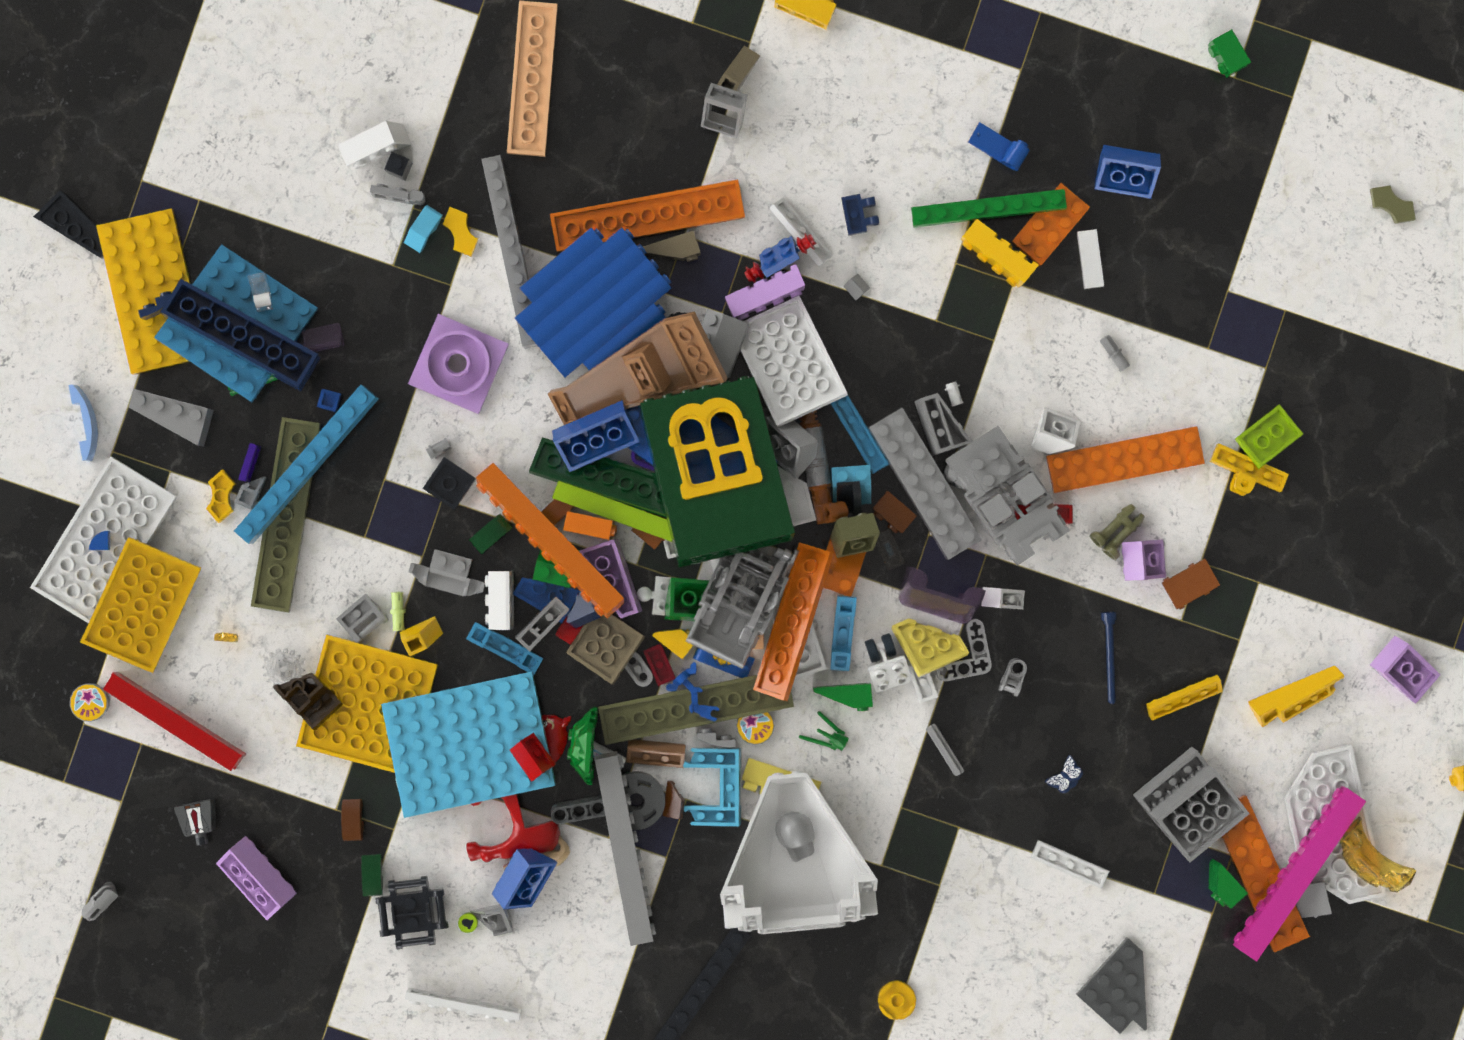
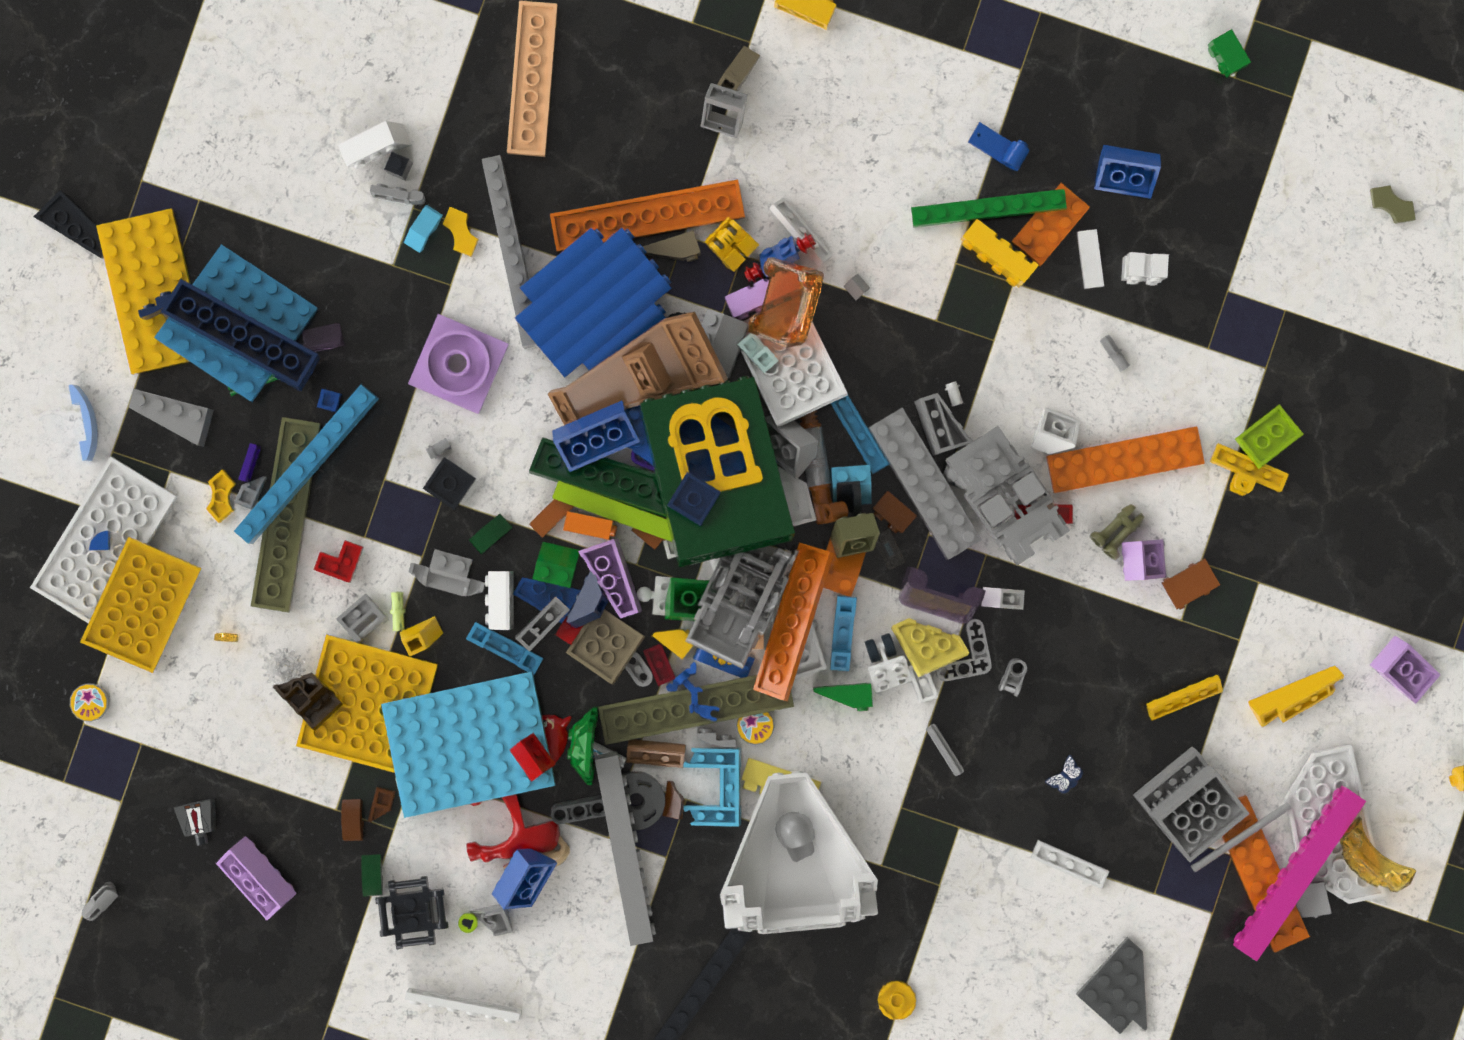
red tile [103,672,246,771] -> none
clear leg [247,272,273,312] -> none
orange brick [476,463,624,619] -> none
green plant [799,711,849,751] -> none
dark blue plate [841,194,879,236] -> none
dark blue piece [1101,612,1117,704] -> none
green slope [1209,858,1248,909] -> none
none -> red plate [313,540,364,583]
none -> reddish brown tile [368,787,396,822]
none -> dark blue tile [667,472,721,526]
none -> yellow hips [705,217,759,272]
none -> light aqua slope [737,332,779,373]
none -> clear orange windscreen [748,257,824,348]
none -> white brick [1121,252,1169,286]
none -> light grey piece [1191,802,1292,872]

